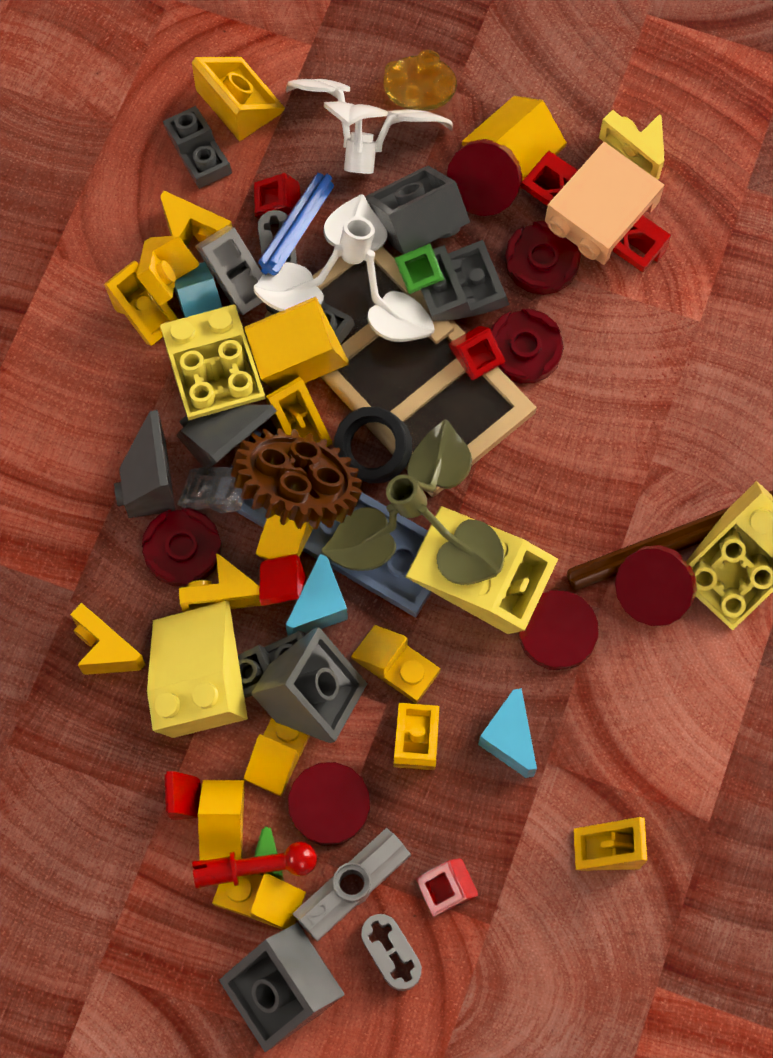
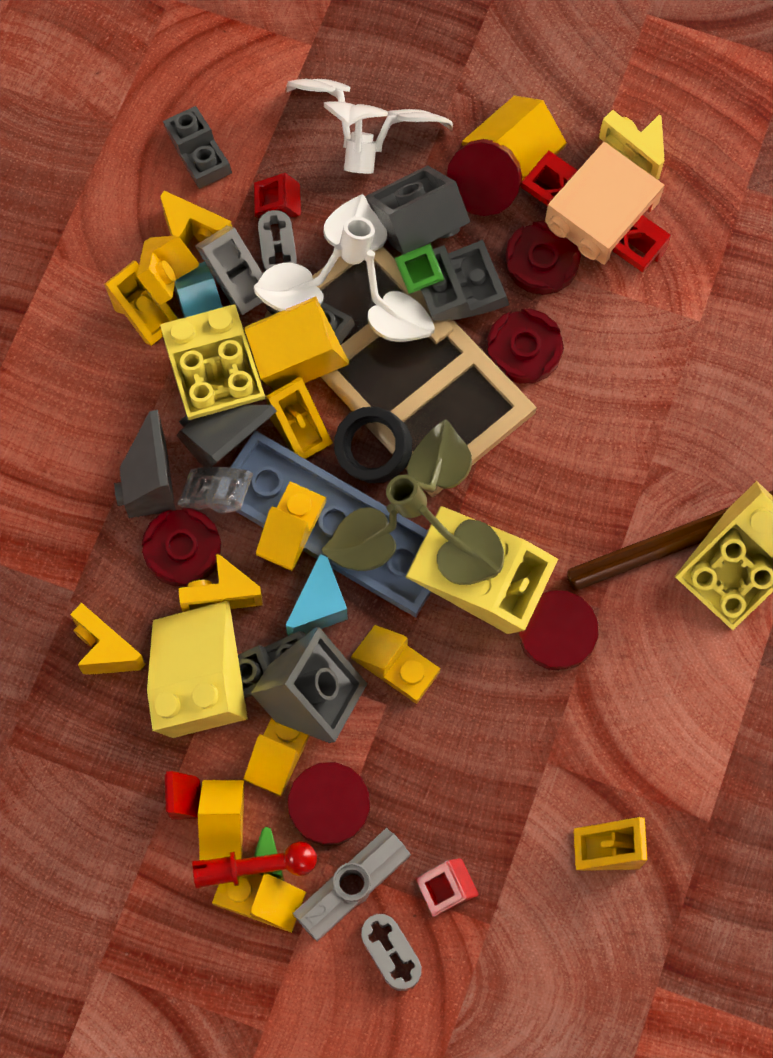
yellow slope [192,57,285,142] -> none
dark grey slope [219,923,345,1052] -> none
reddish brown gear [231,428,362,530] -> none
axle [258,173,334,276] -> none
red slope [259,554,307,606] -> none
clear yellow dish [383,50,457,111] -> none
yellow slope [394,703,439,770] -> none
red slope [448,326,506,380] -> none
medium azure slope [478,688,537,778] -> none
dark red tile [615,545,697,626] -> none

